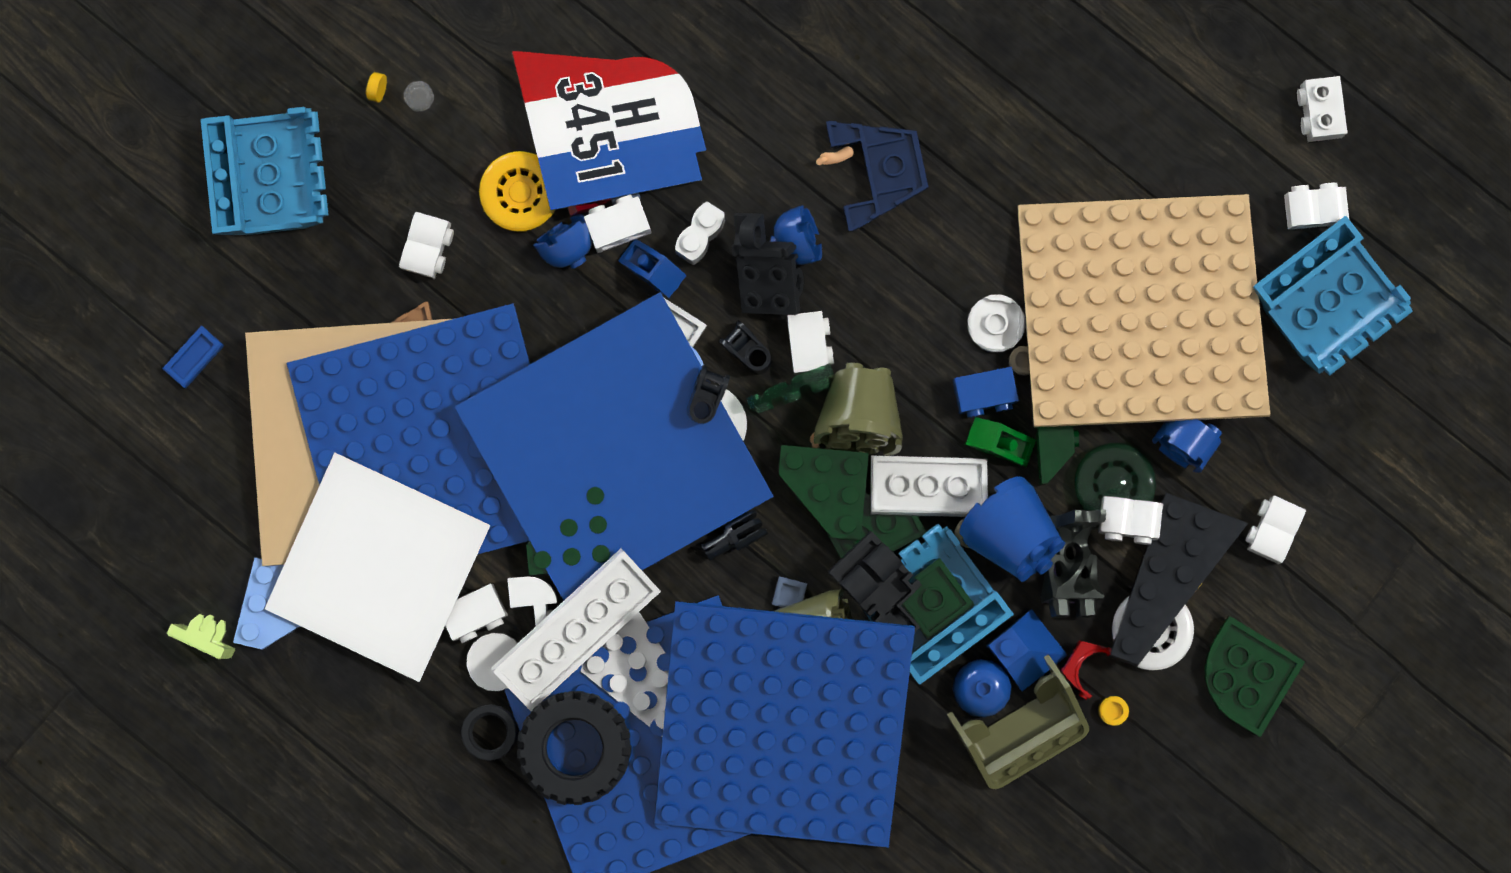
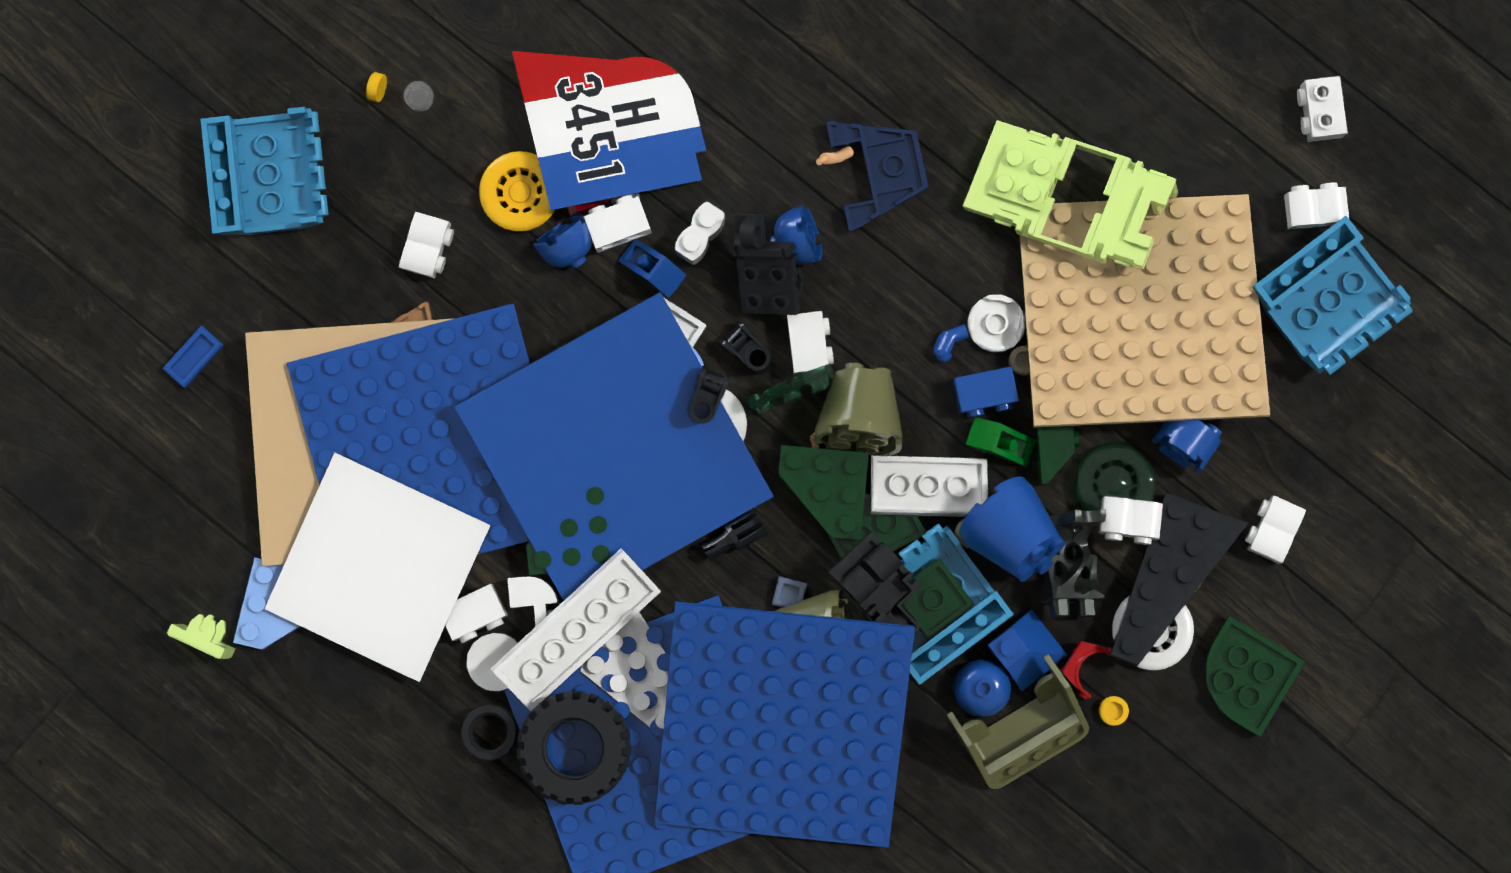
none -> blue arm [933,324,969,362]
none -> yellowish green piece [963,120,1178,270]

